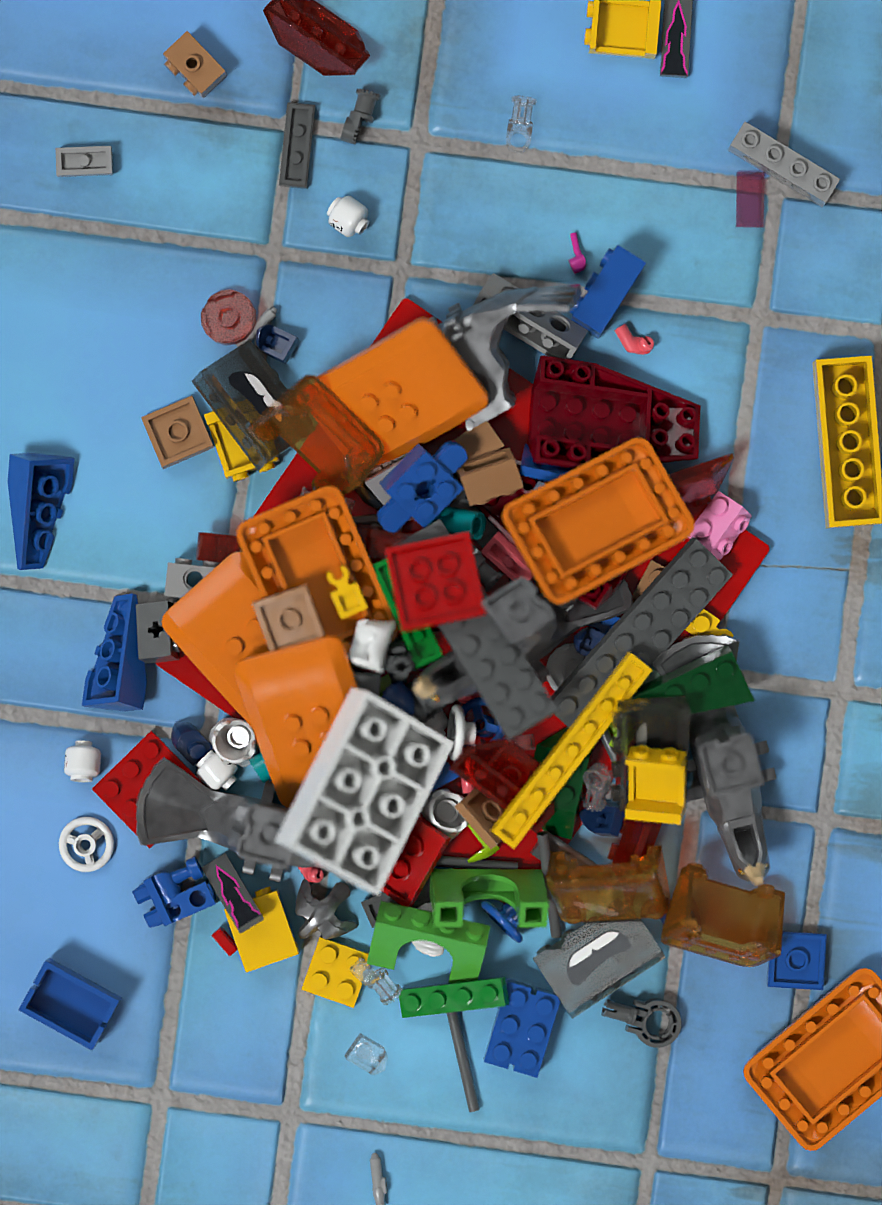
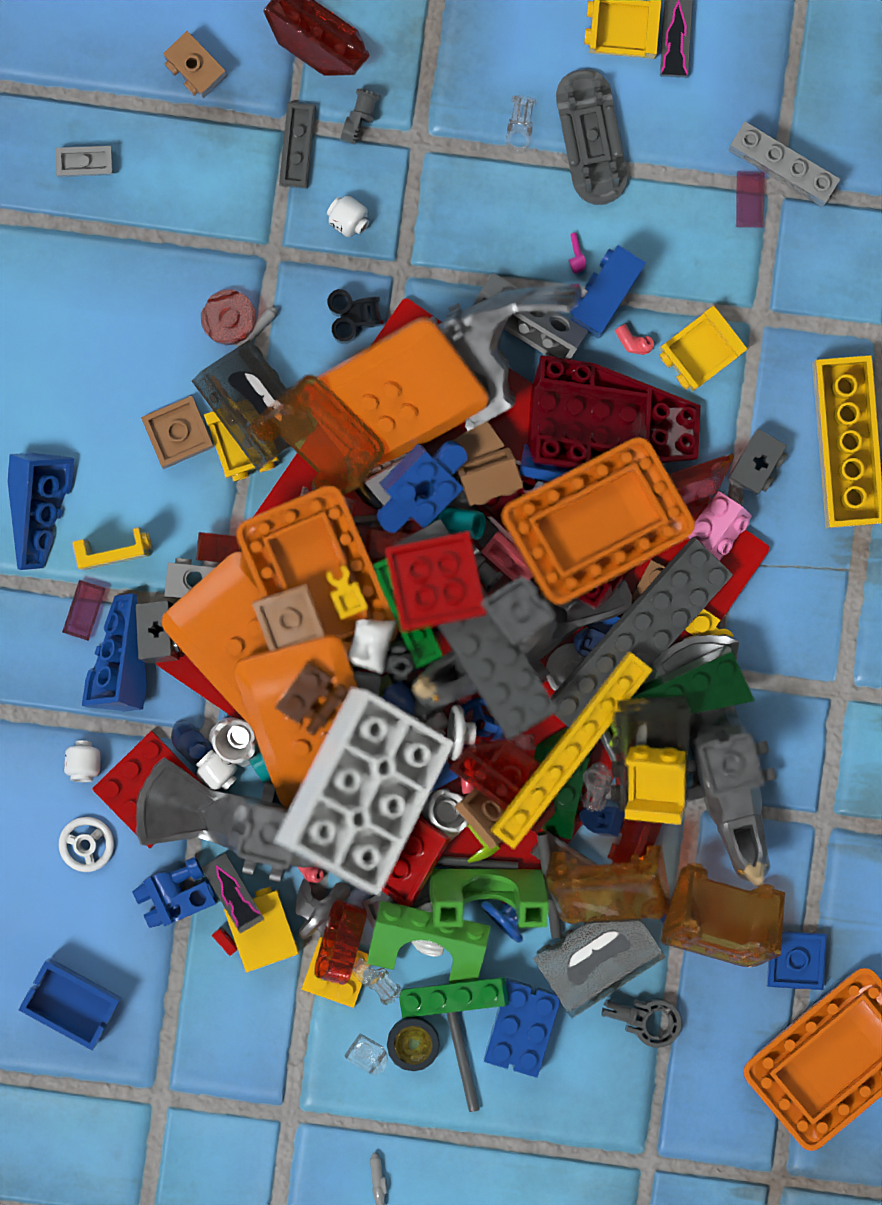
dark blue plate [256,324,299,364] -> none
none -> clear pink tile [62,580,106,641]
none -> yellow panel [72,527,152,571]
none -> reddish brown plate [275,660,347,735]
none -> clear red beam [314,900,367,985]
none -> black piece [327,289,384,344]
none -> wheel [387,1017,440,1072]
none -> dark grey piece [556,69,628,205]
none -> yellow panel [659,305,747,392]
none -> dark grey brick [728,429,787,495]

